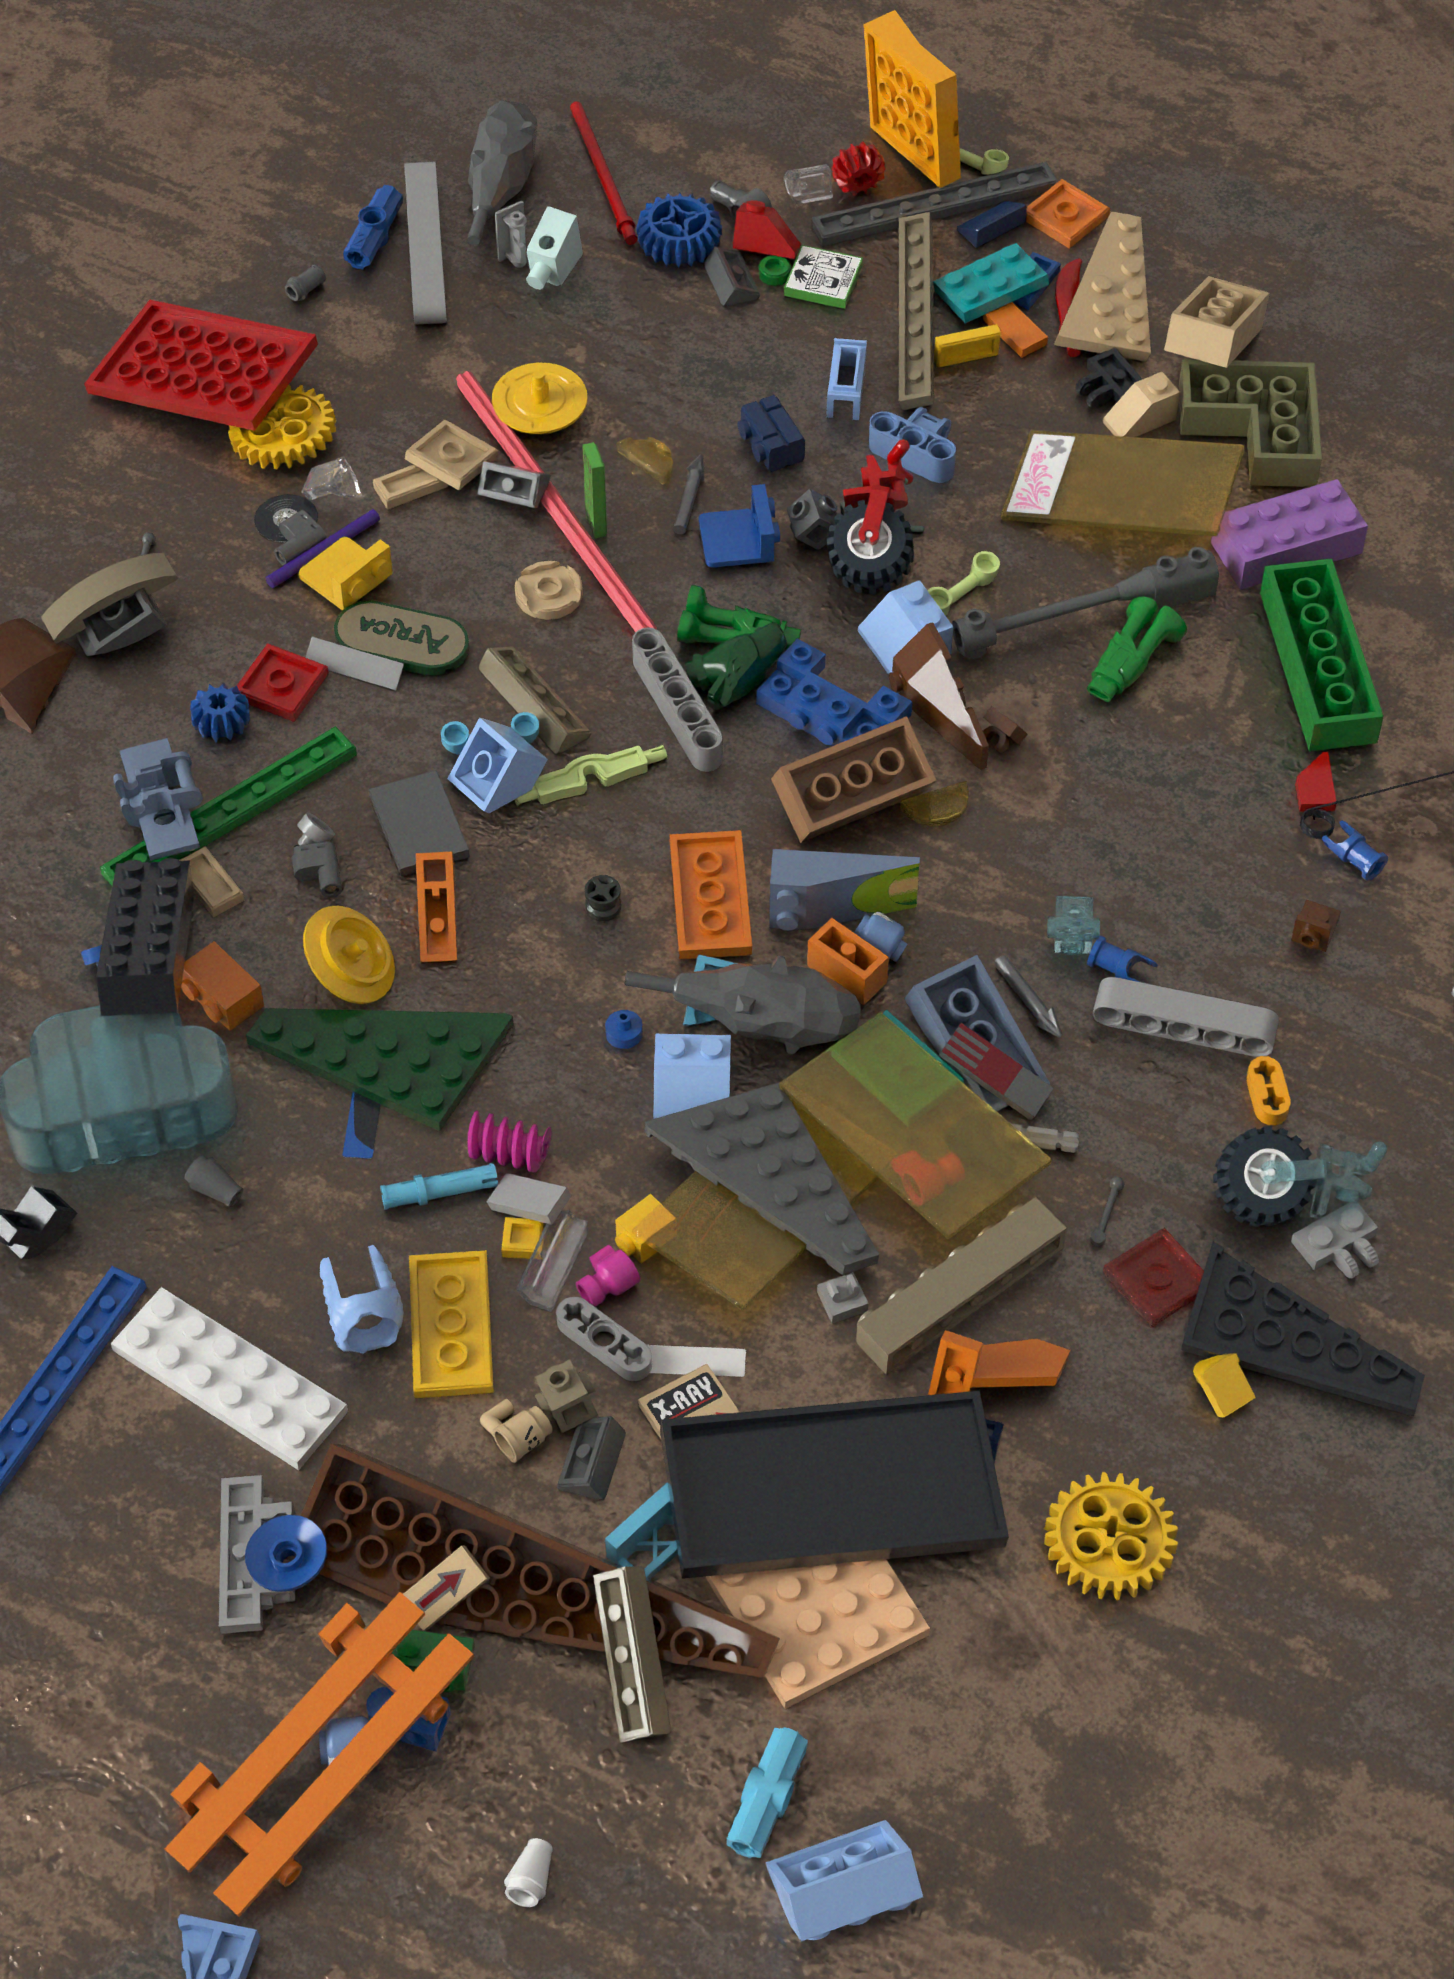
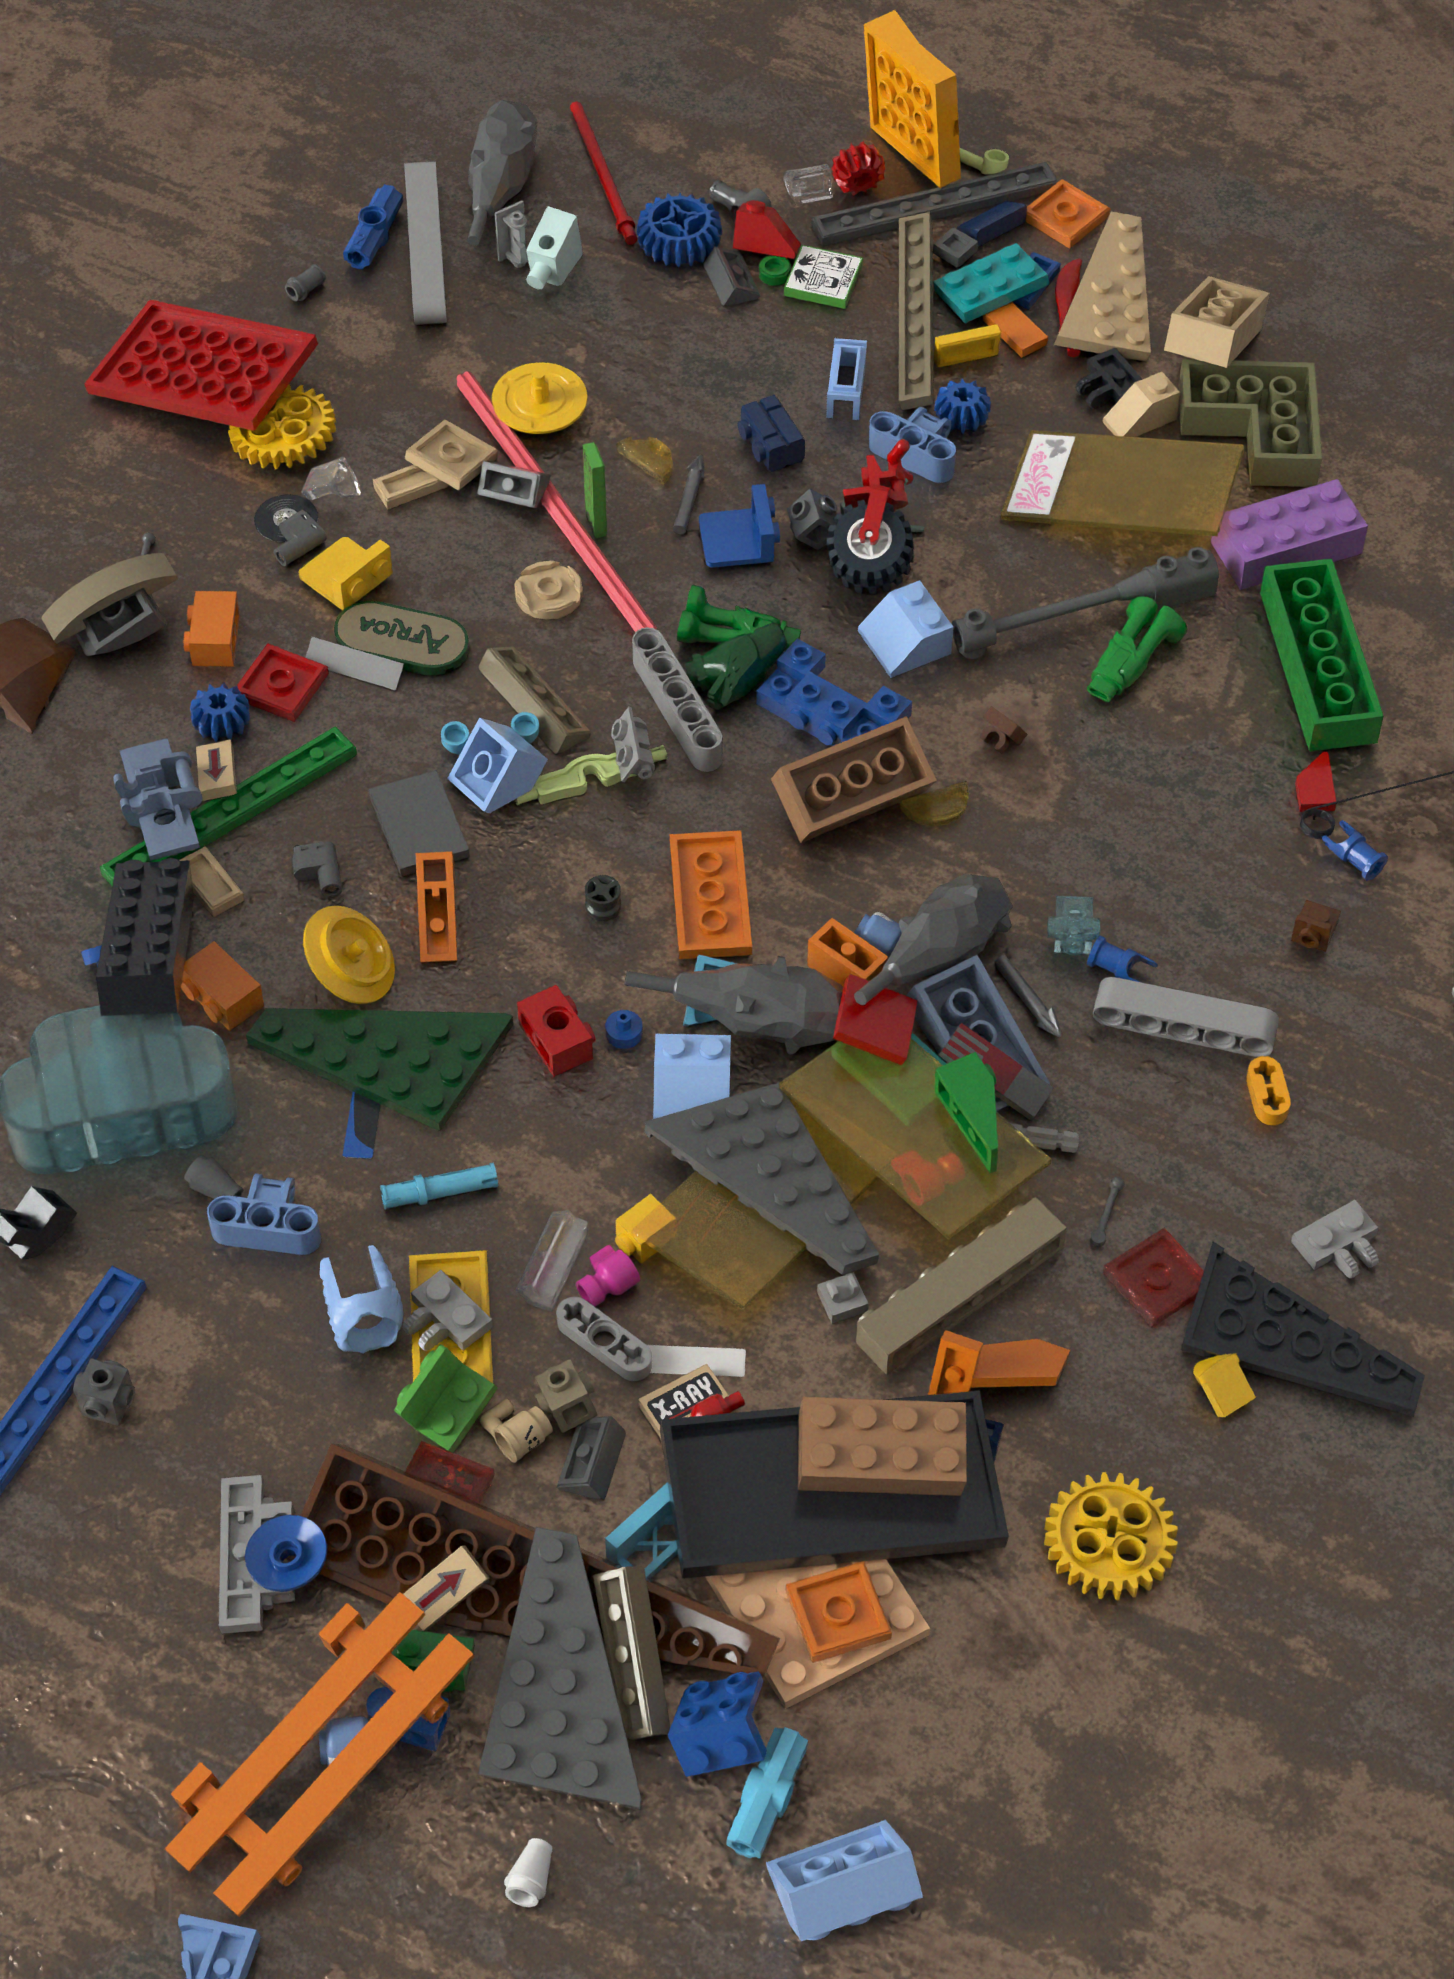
white plate [111,1287,348,1470] -> none
dark purple bar [265,509,380,588] -> none
light grey tile [297,812,335,845] -> none
dark pink piece [467,1110,552,1173] -> none
light grey tile [486,1173,571,1225] -> none
yellow tile [501,1217,544,1259] -> none
sand blue slope [769,849,920,931] -> none
reddish brown wedge [889,622,989,770] -> none
yellowish green bar [927,551,1000,616] -> none
piece [1213,1126,1387,1227] -> none
none -> dark grey brick [73,1359,135,1426]
none -> orange brick [184,591,240,667]
none -> tan tile [196,740,237,801]
none -> medium blue piece [207,1173,321,1255]
none -> bright green bracket [394,1344,498,1454]
none -> light grey hinge [402,1270,493,1351]
none -> clear red tile [405,1441,495,1504]
none -> dark grey wing [478,1527,643,1810]
none -> red brick [517,984,596,1077]
none -> light grey hinge [611,706,655,782]
none -> blue bracket [668,1672,767,1777]
none -> red cylinder [690,1391,746,1417]
none -> orange tile [786,1561,892,1663]
none -> medium nougat brick [798,1397,967,1496]
none -> red tile [833,974,918,1065]
none -> dark grey piece [854,873,1013,1005]
none -> dark grey plate [933,227,978,268]
none -> blue gear [934,378,991,434]
none -> green slope [934,1052,998,1173]

